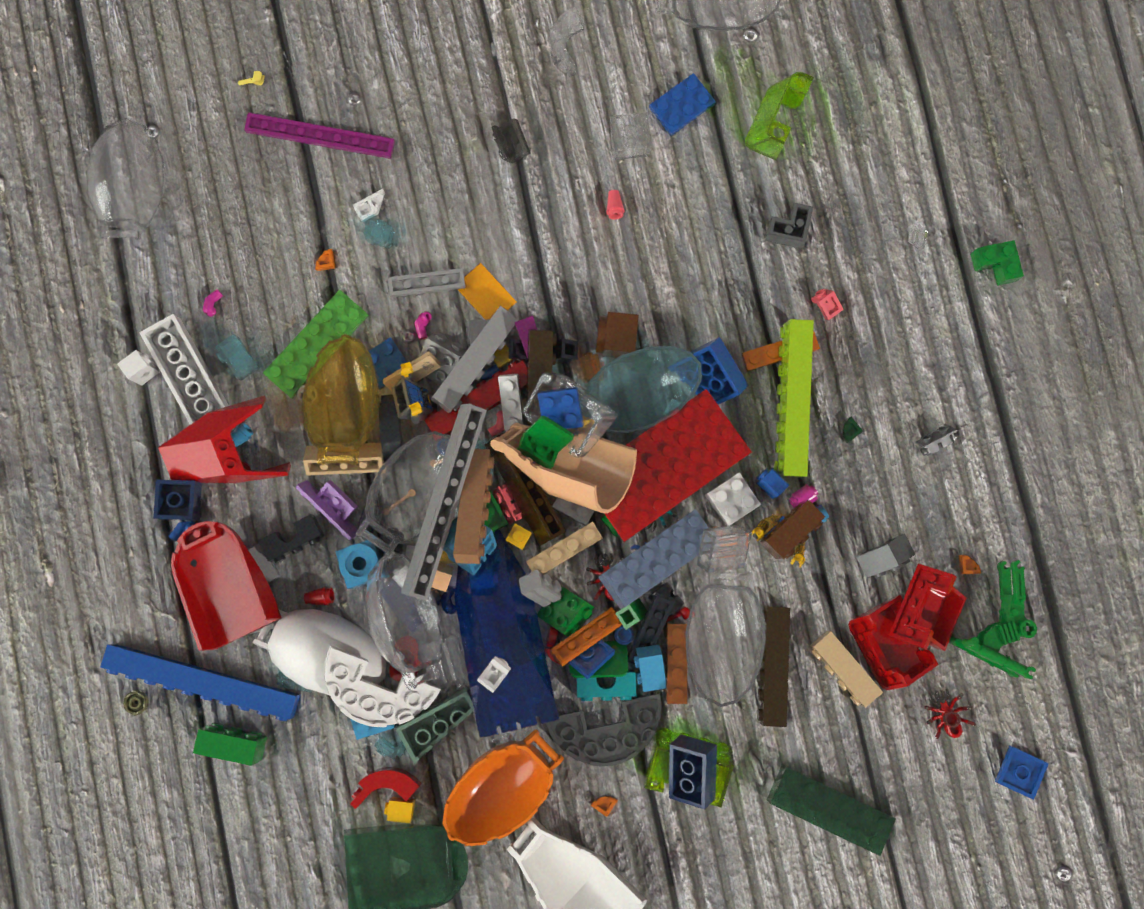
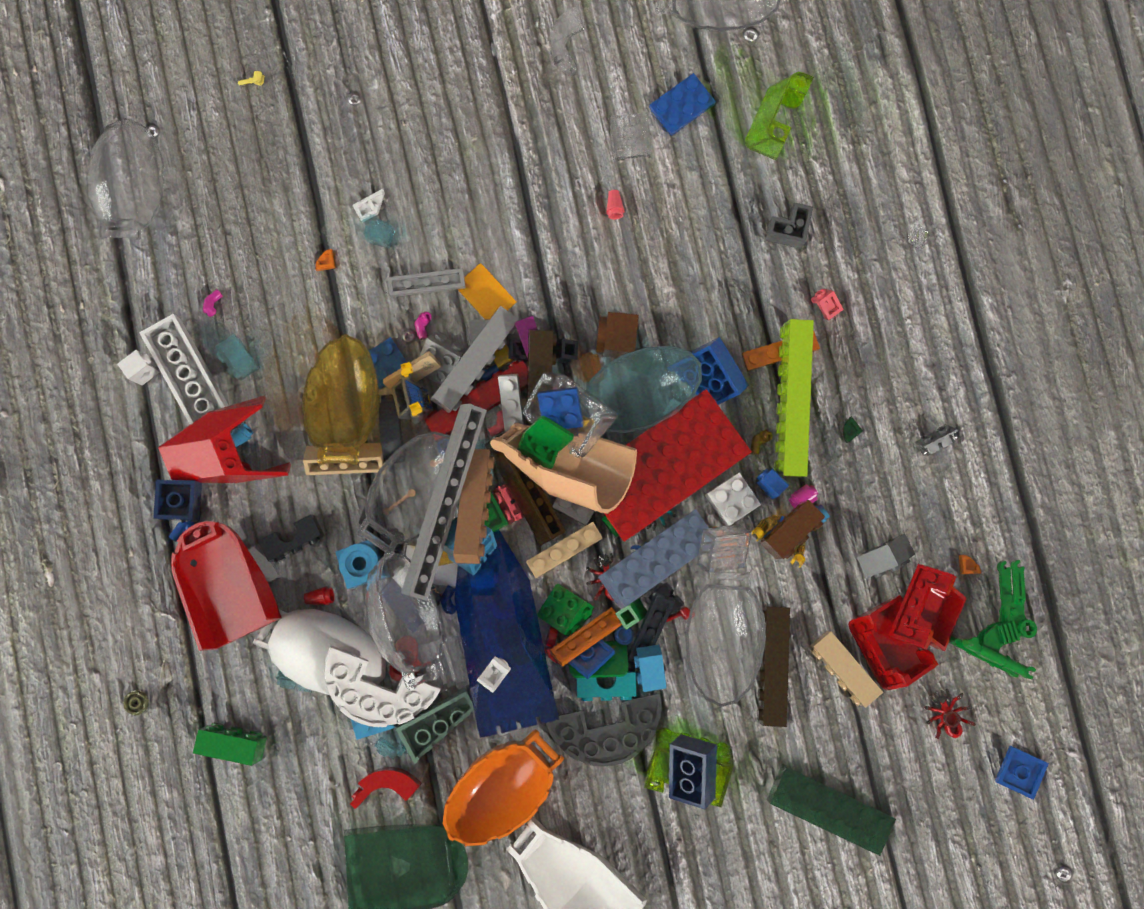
blue brick [100,643,301,721] -> none
magenta plate [244,112,395,159] -> none
bright green plate [263,290,369,399] -> none
medium lavender bracket [296,480,361,540] -> none
yellow brick [384,797,415,823] -> none
light nougat brick [432,562,454,592] -> none
clear smoke bracket [491,118,531,164] -> none
yellow brick [506,524,532,550] -> none
light grey brick [519,570,562,607] -> none
orange tile [590,796,618,817] -> none
dark orange brick [665,623,687,704] -> none
green brick [970,240,1024,286] -> none
none -> pearl gold arm [750,430,773,455]

